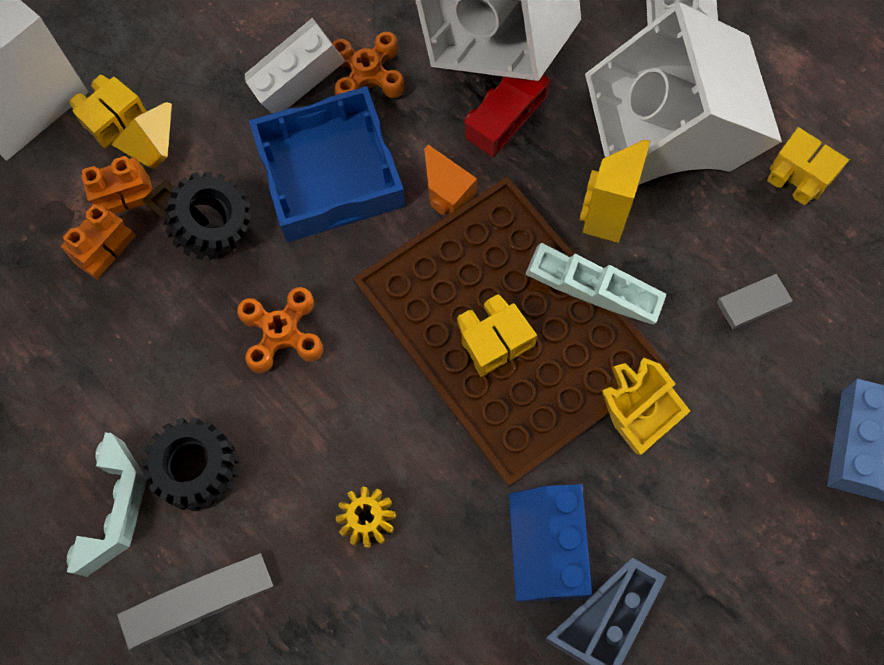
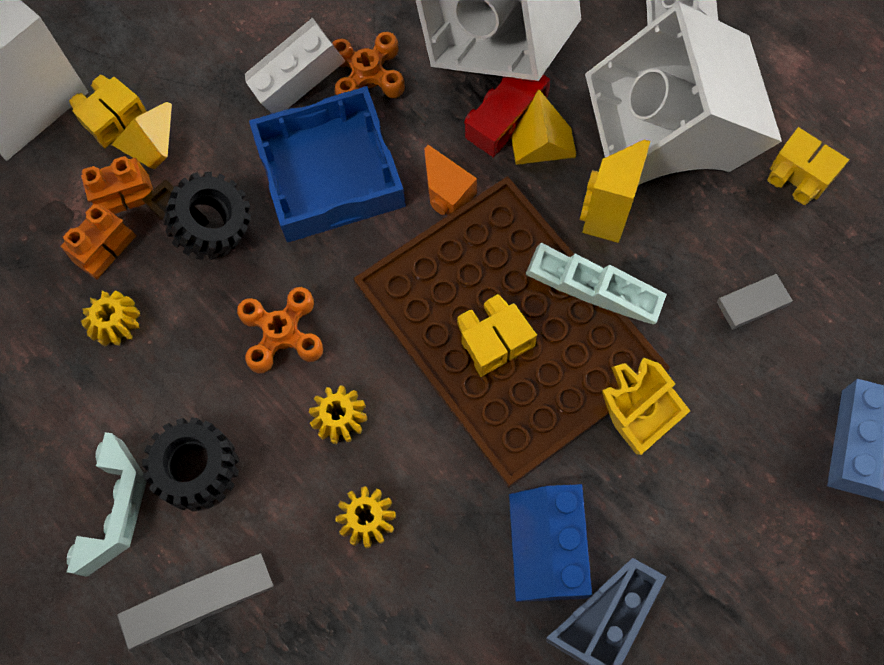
none -> yellow gear [81,290,141,346]
none -> yellow gear [309,385,367,444]
none -> yellow slope [511,89,576,165]

